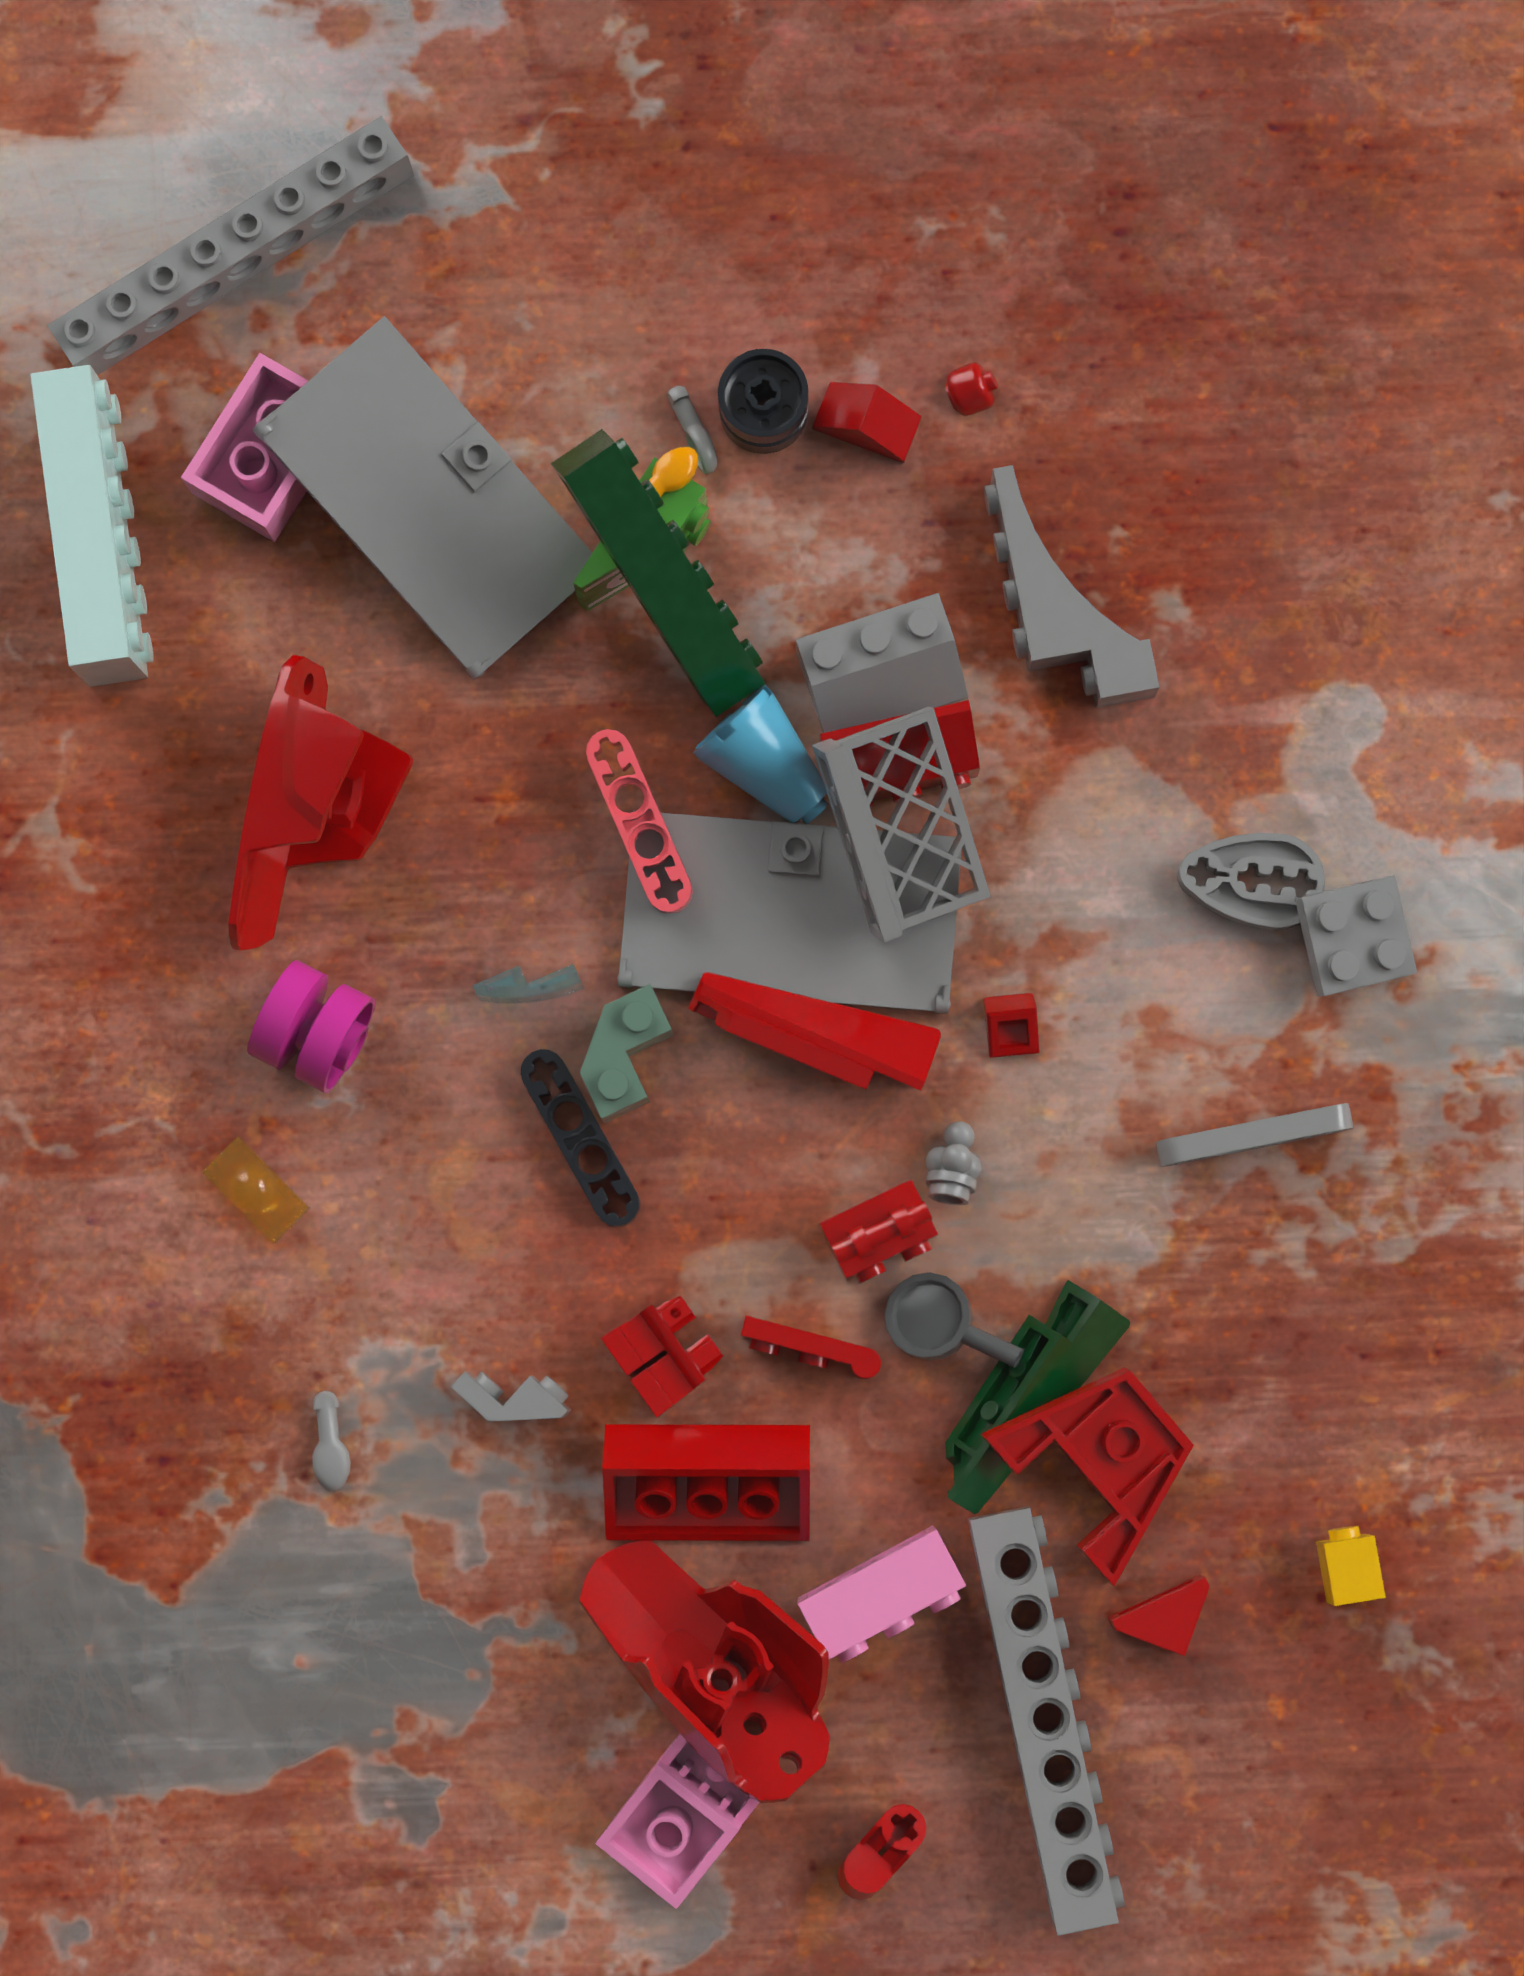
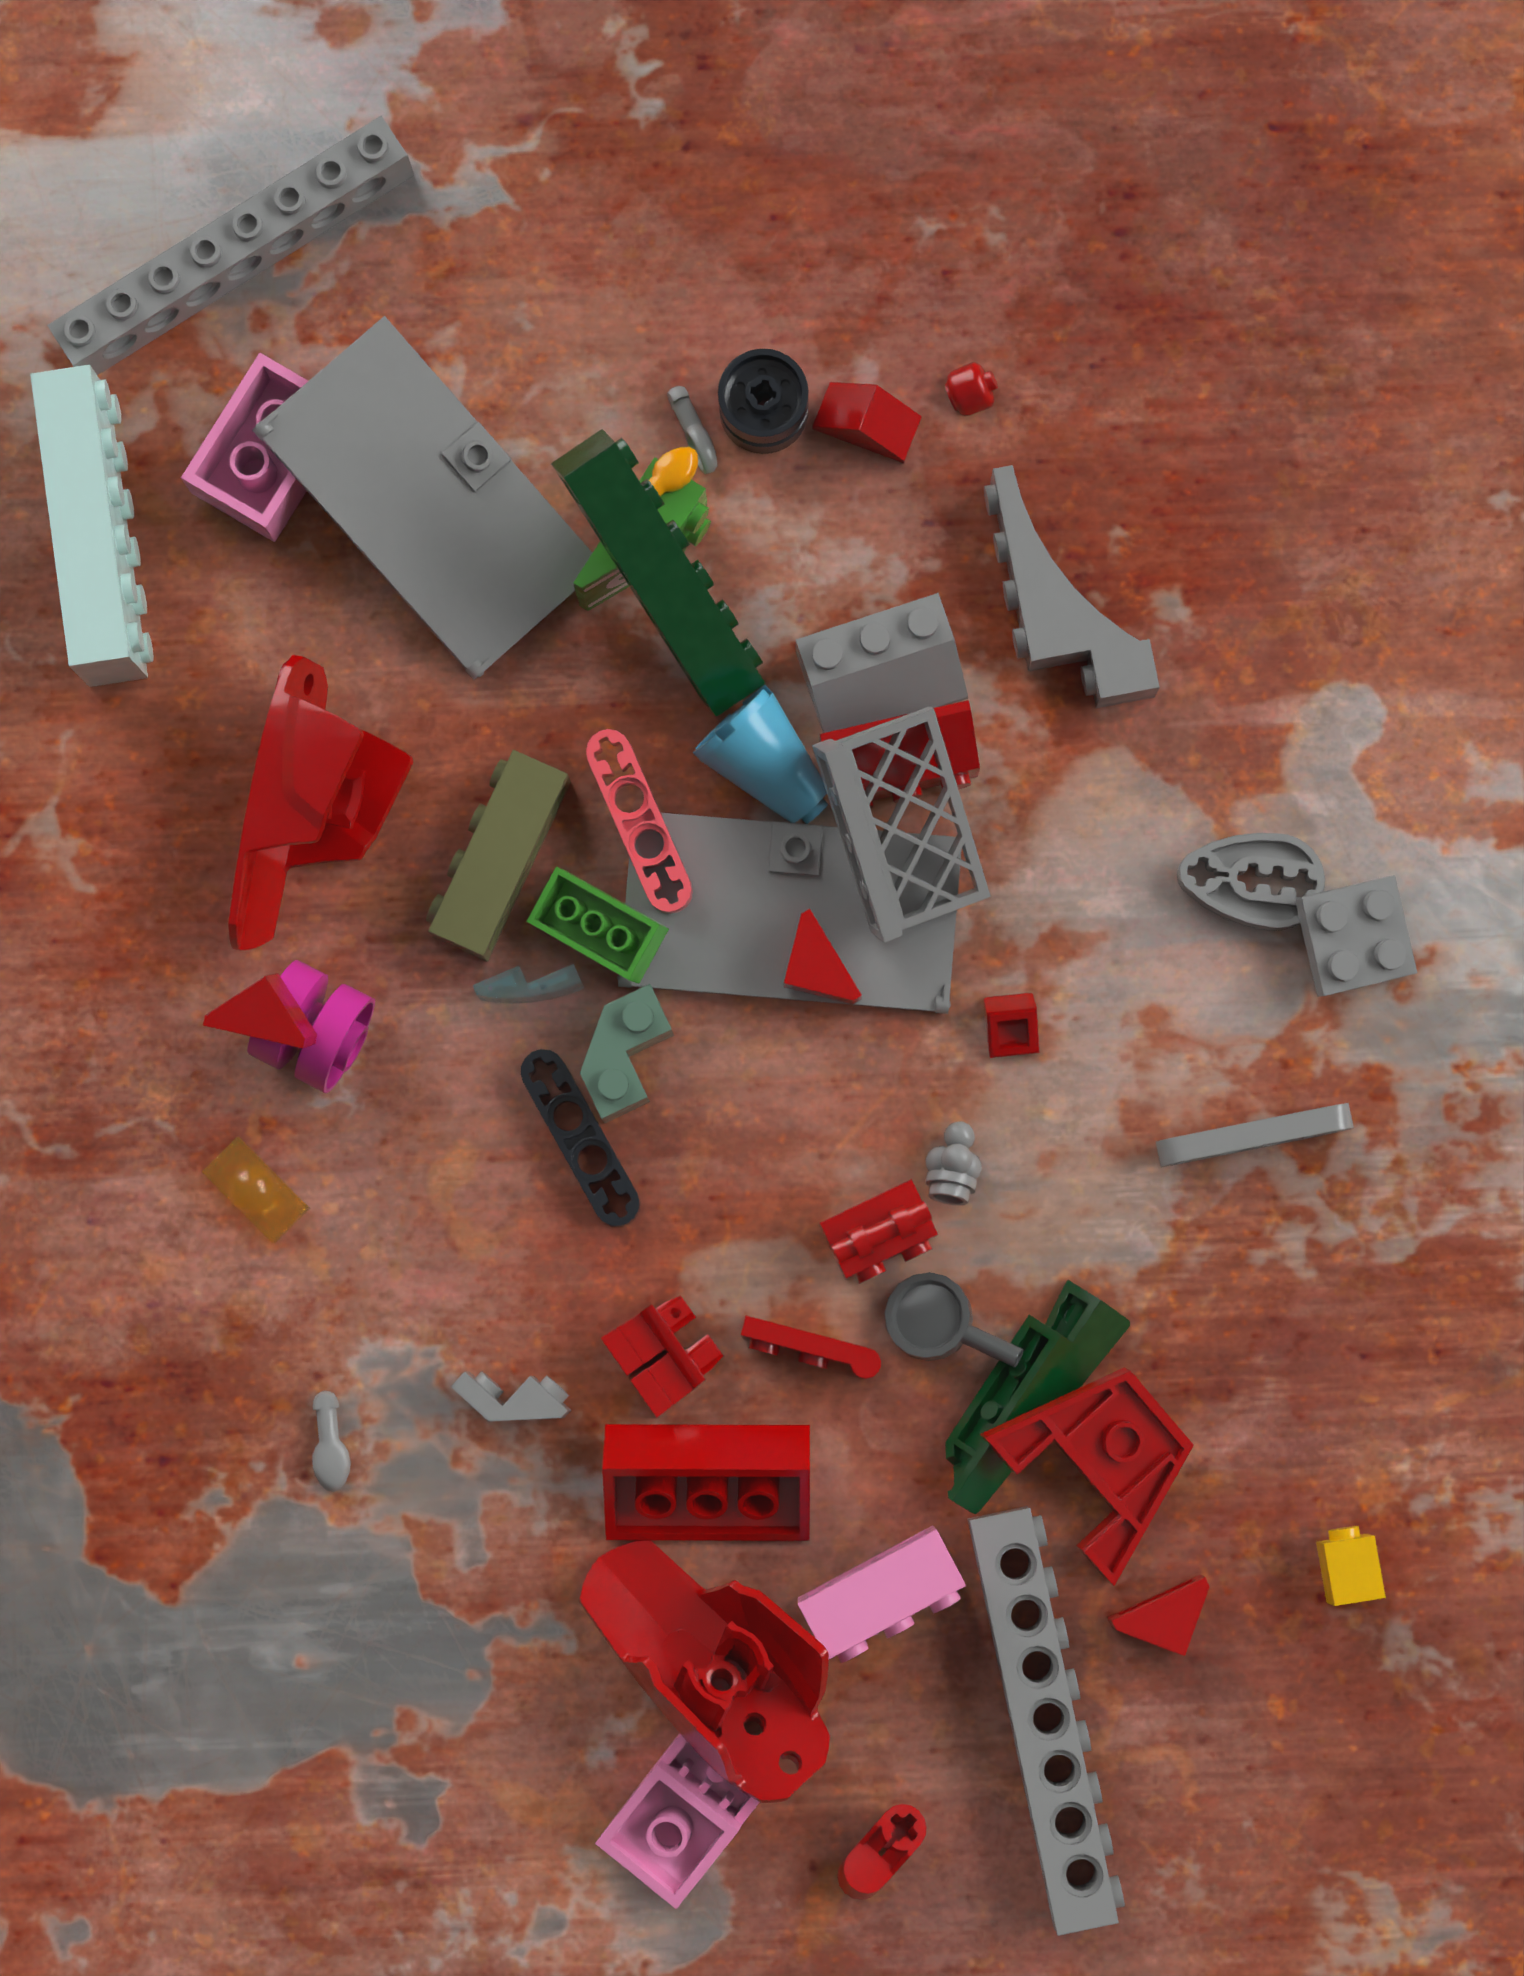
red wedge [688,972,941,1091] -> none
none -> red slope [203,973,317,1048]
none -> olive brick [426,750,571,962]
none -> bright green piece [526,866,669,984]
none -> red slope [784,909,862,1005]

